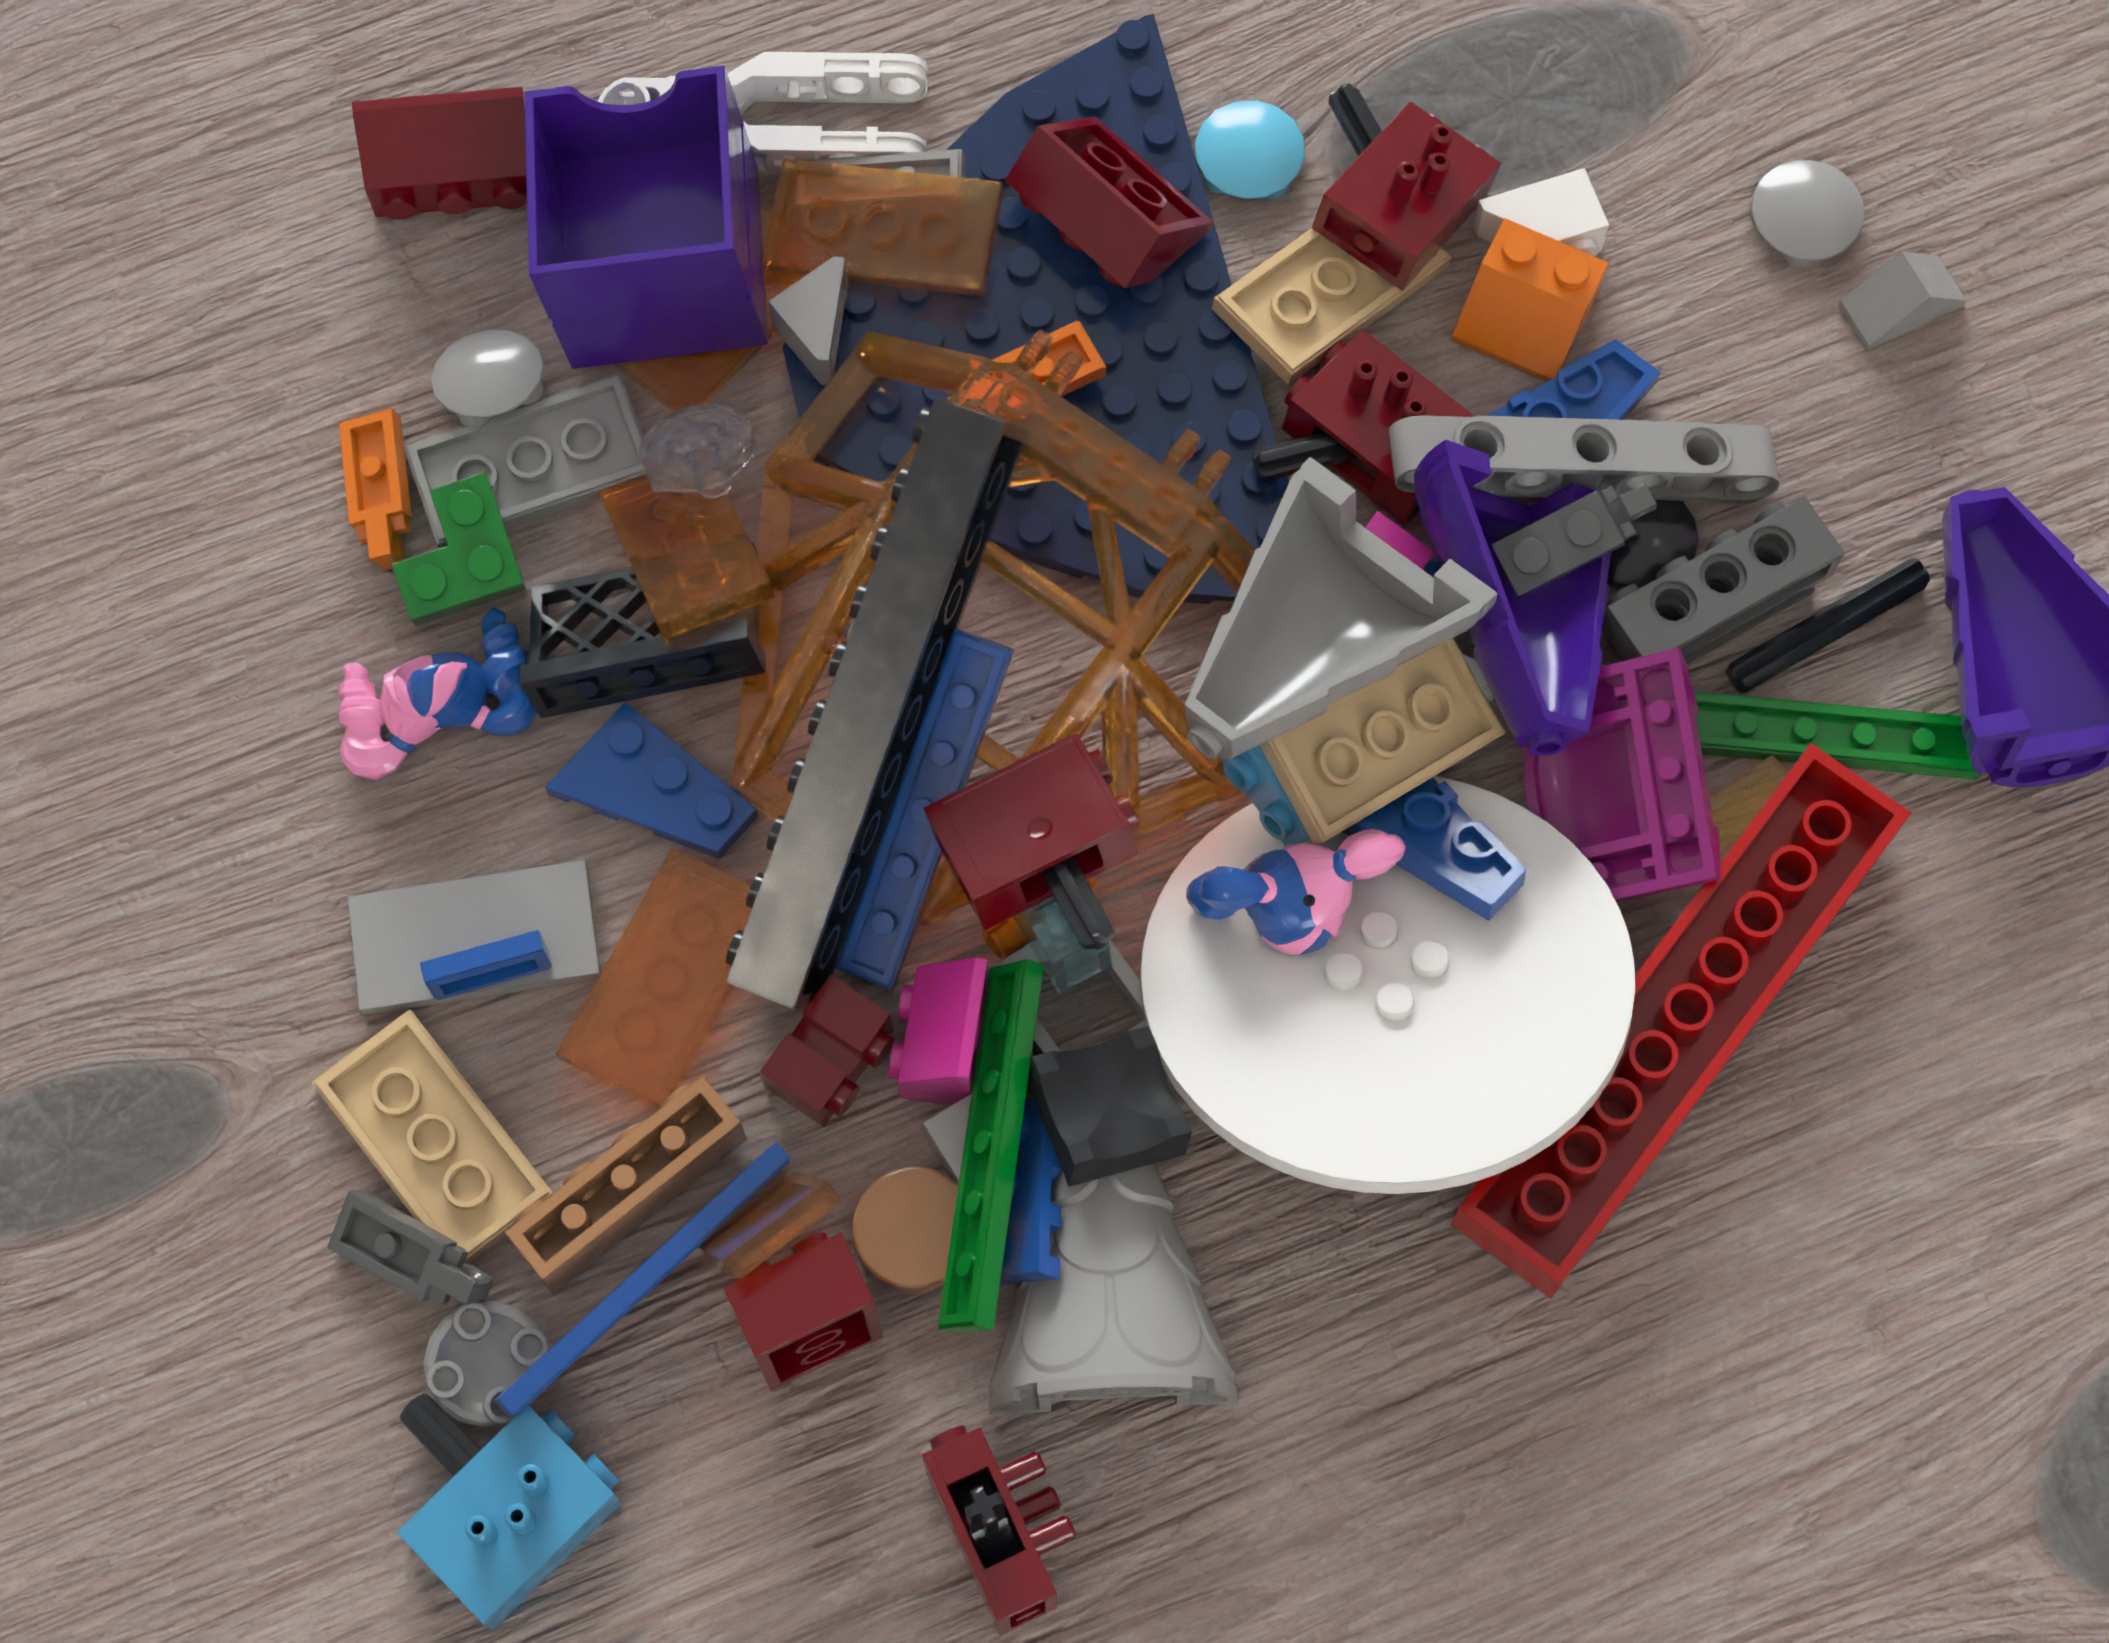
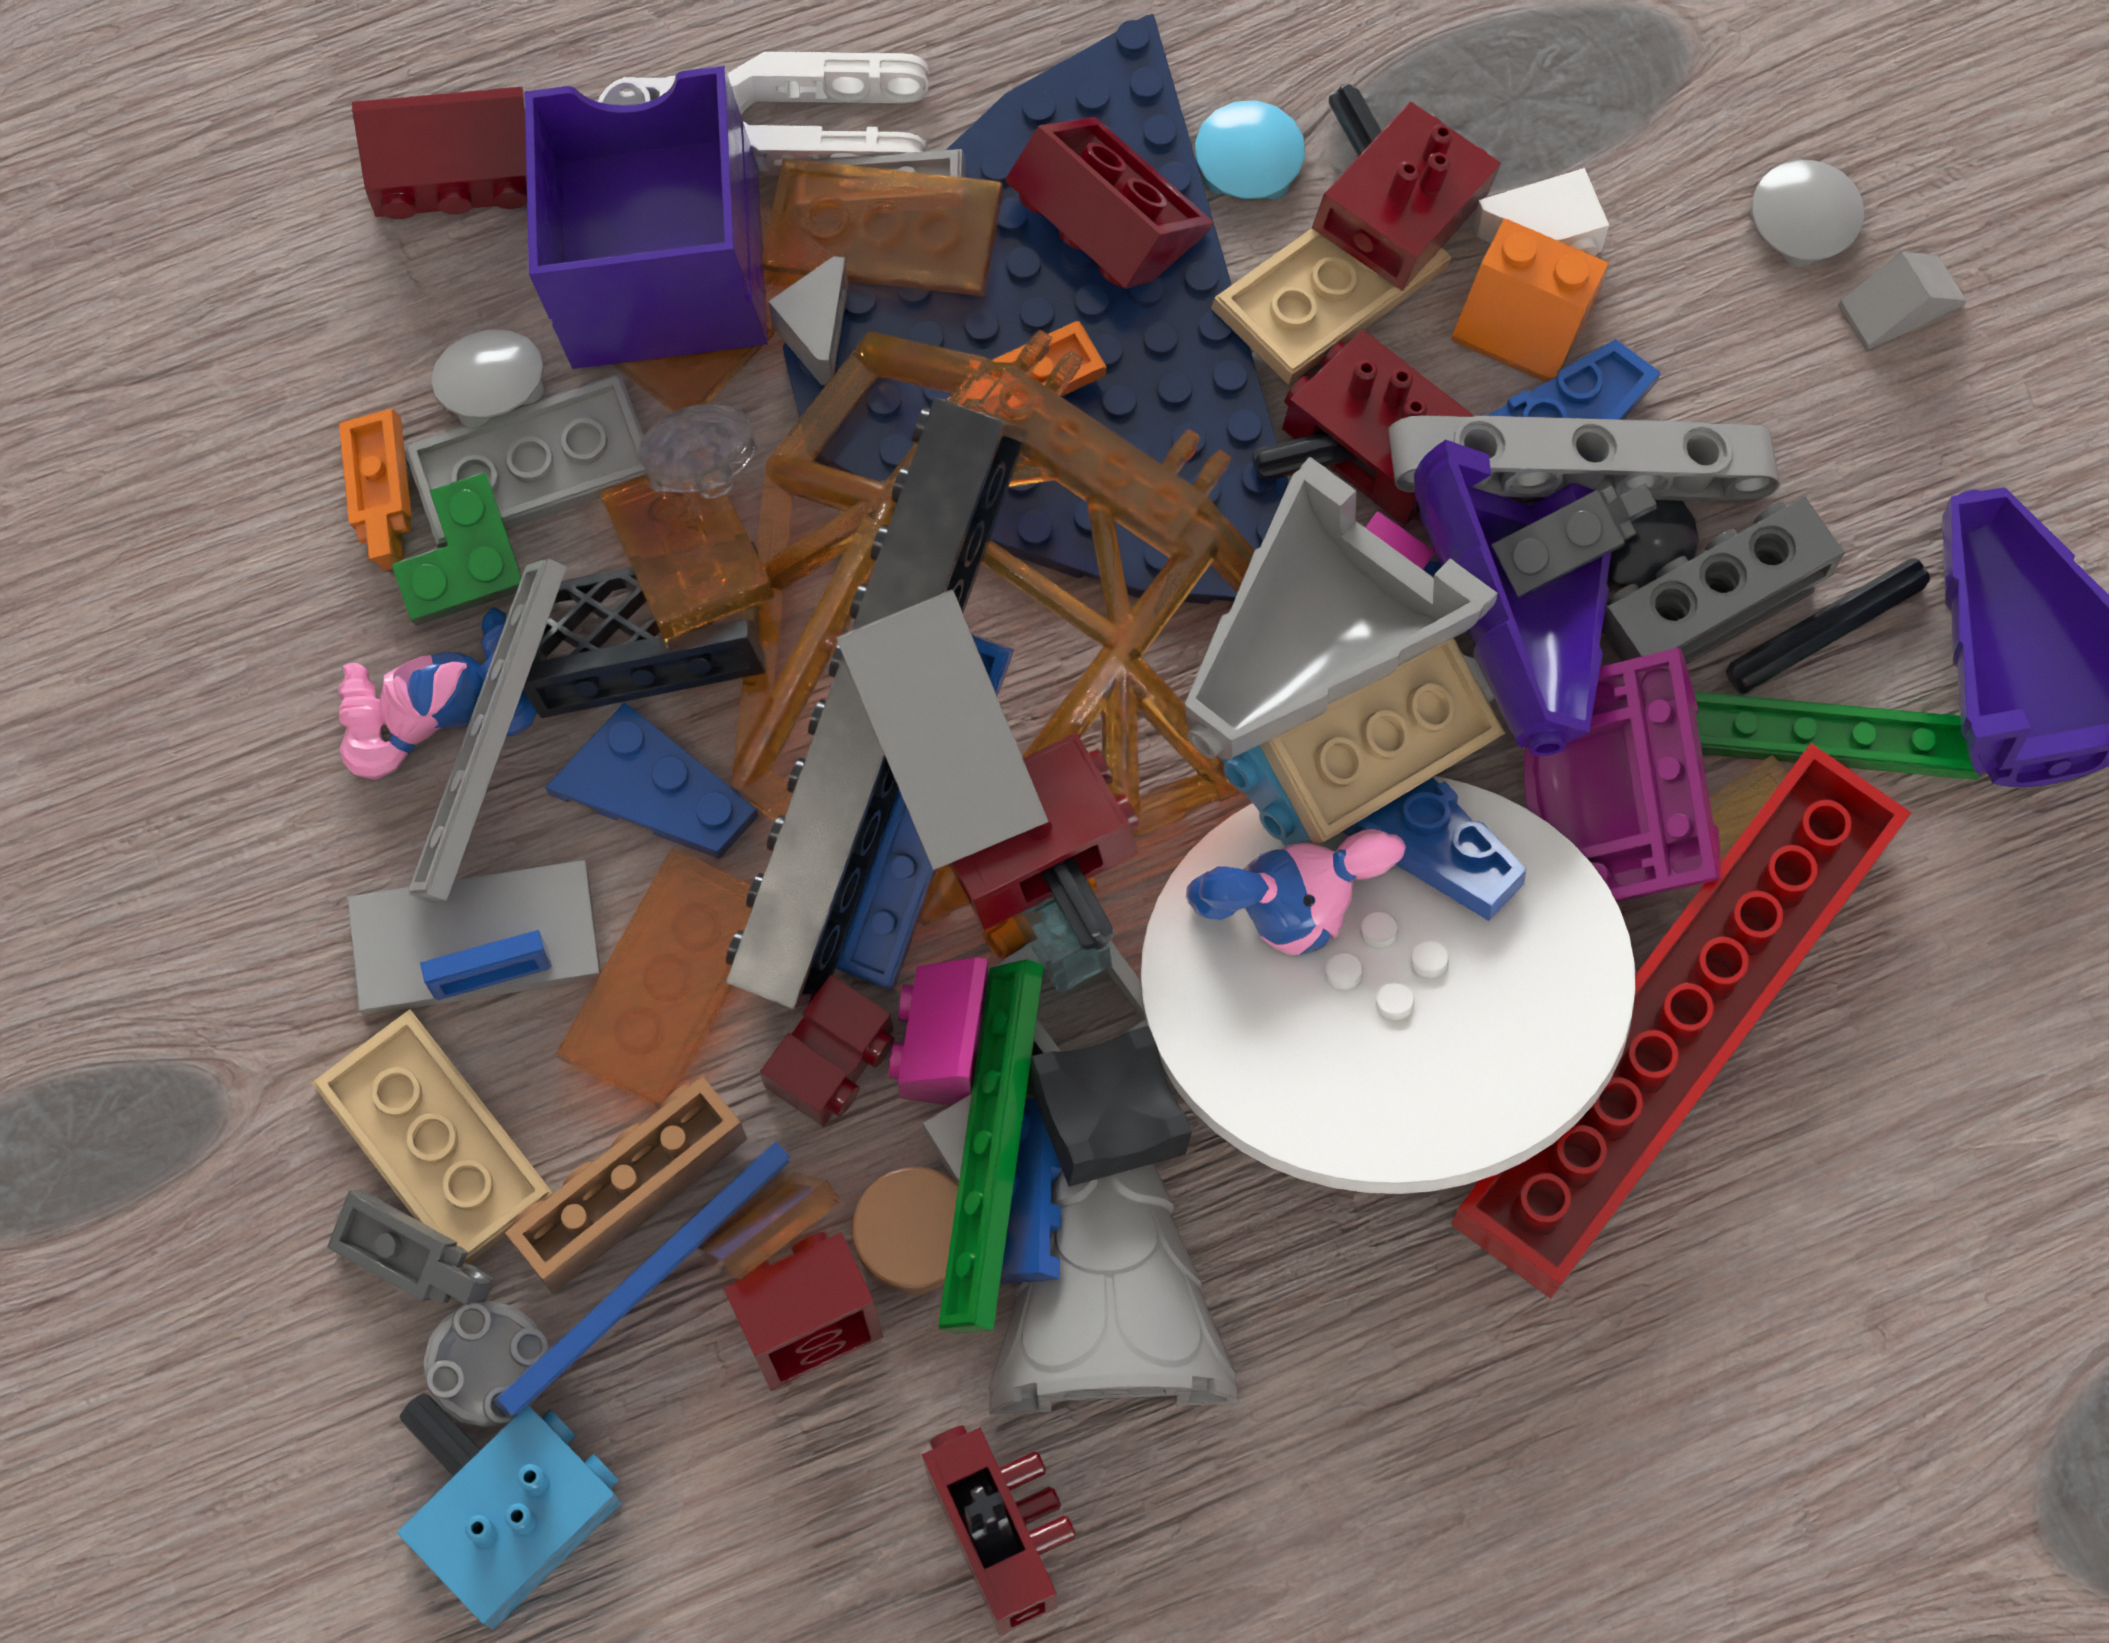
none -> light grey tile [408,558,567,902]
none -> light grey tile [836,590,1049,870]

